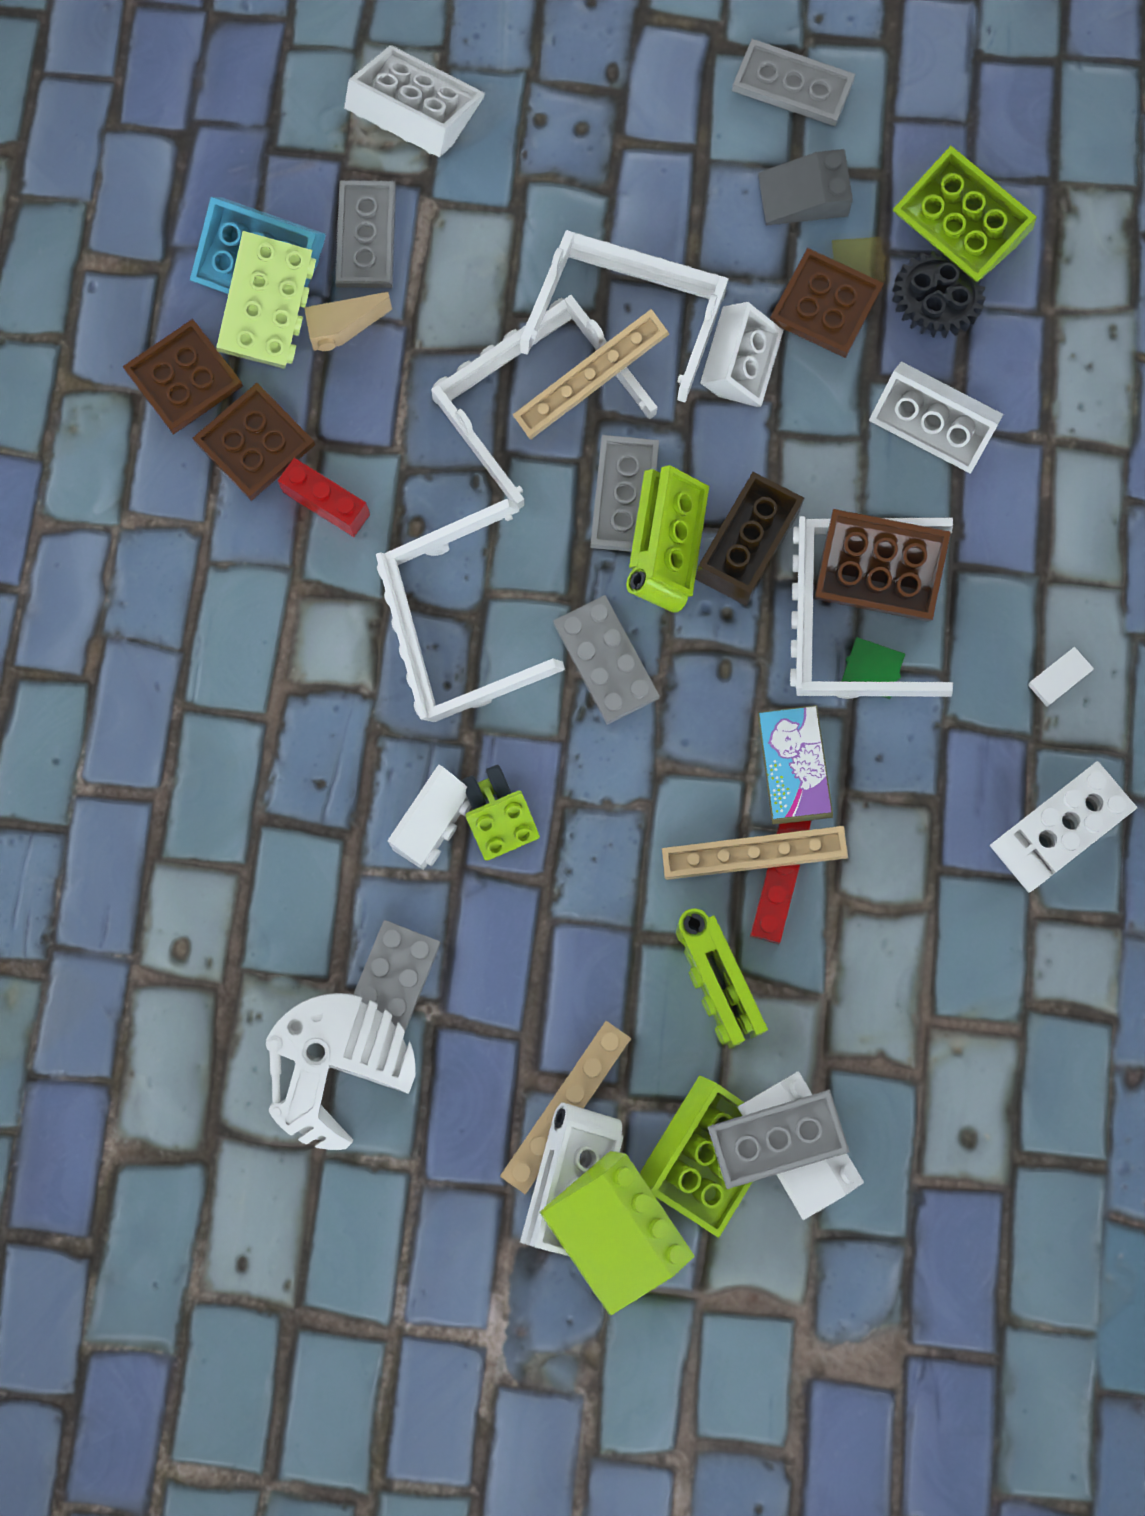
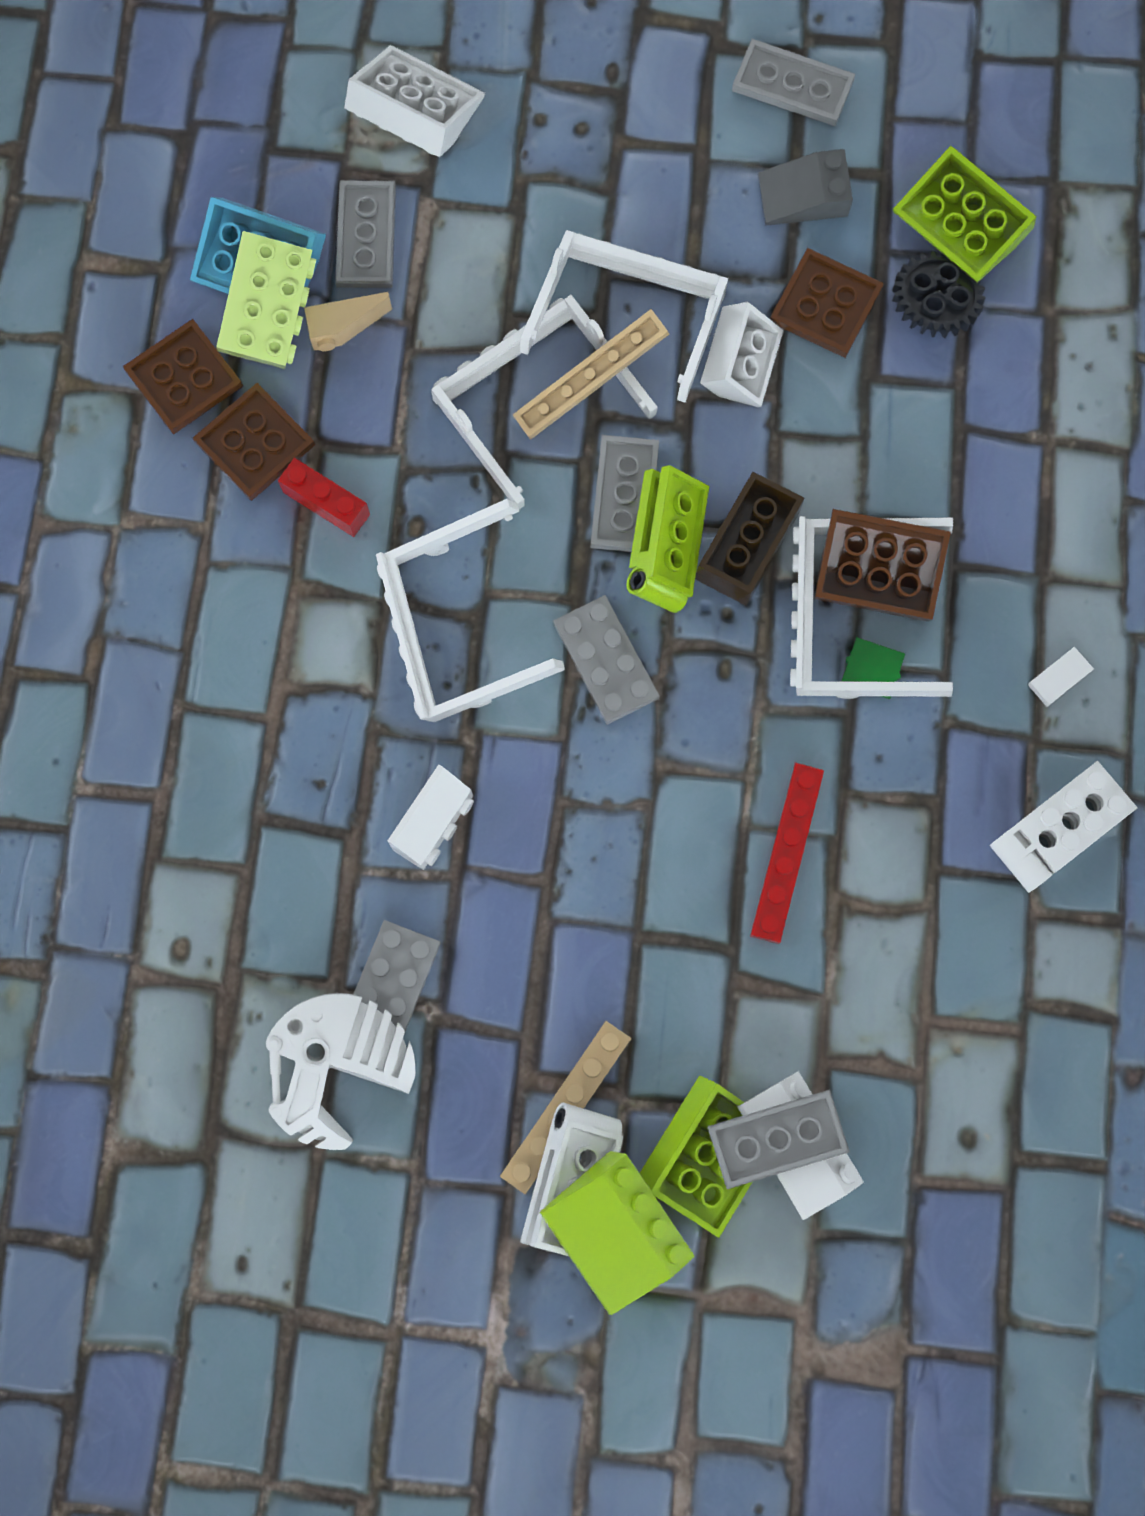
lime plate [461,765,540,861] -> none
tan plate [662,826,848,880] -> none
lime hinge [676,908,768,1049] -> none
tile [758,705,833,825] -> none
clear yellow piece [831,237,886,282] -> none
white slope [869,362,1004,474] -> none

